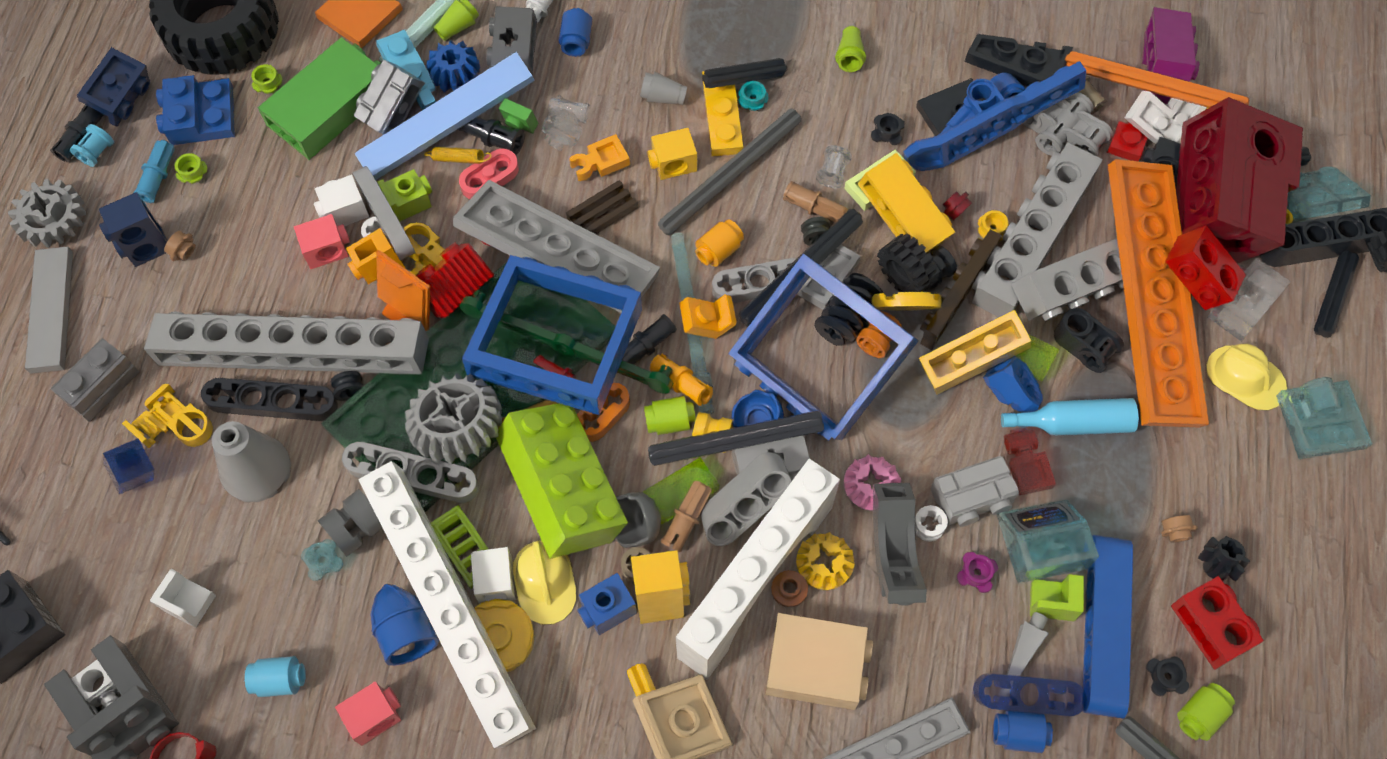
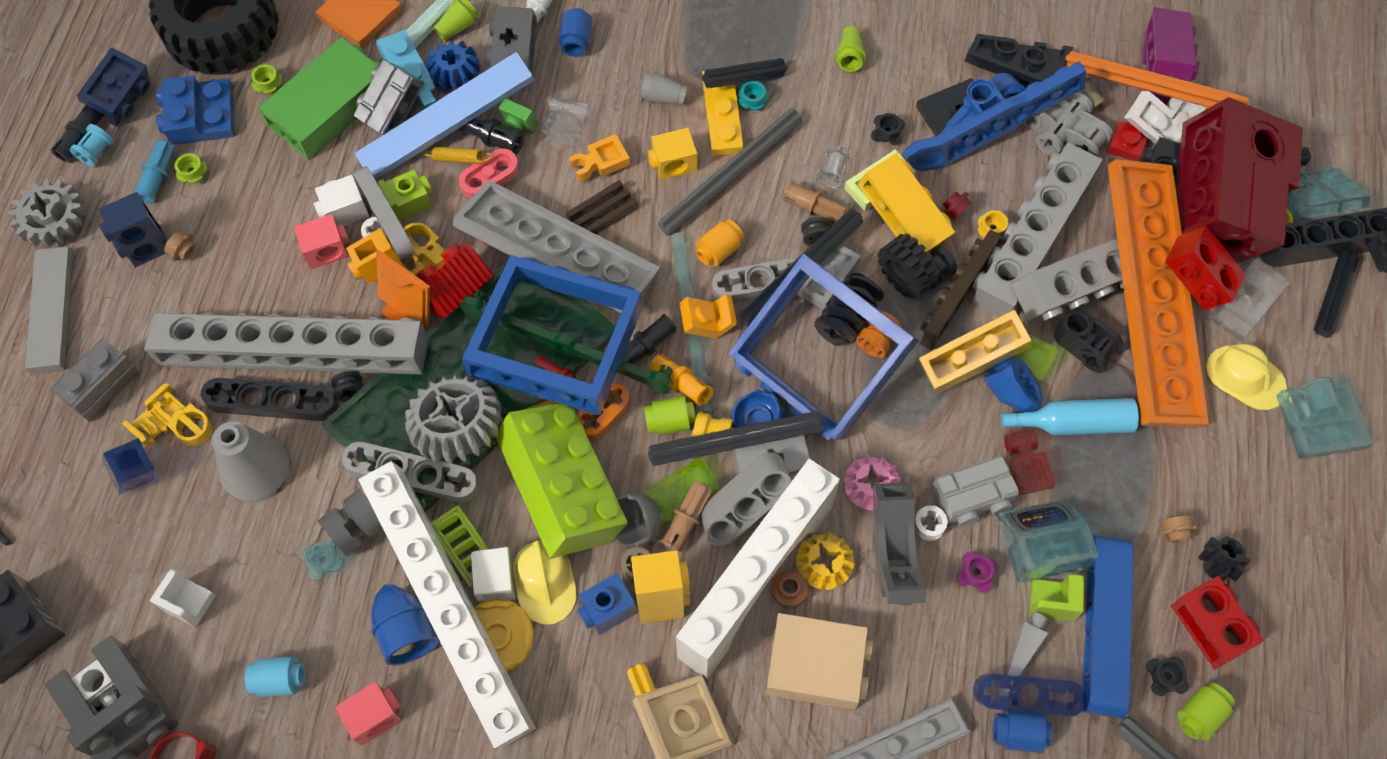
yellow tile [872,292,941,311] -> none

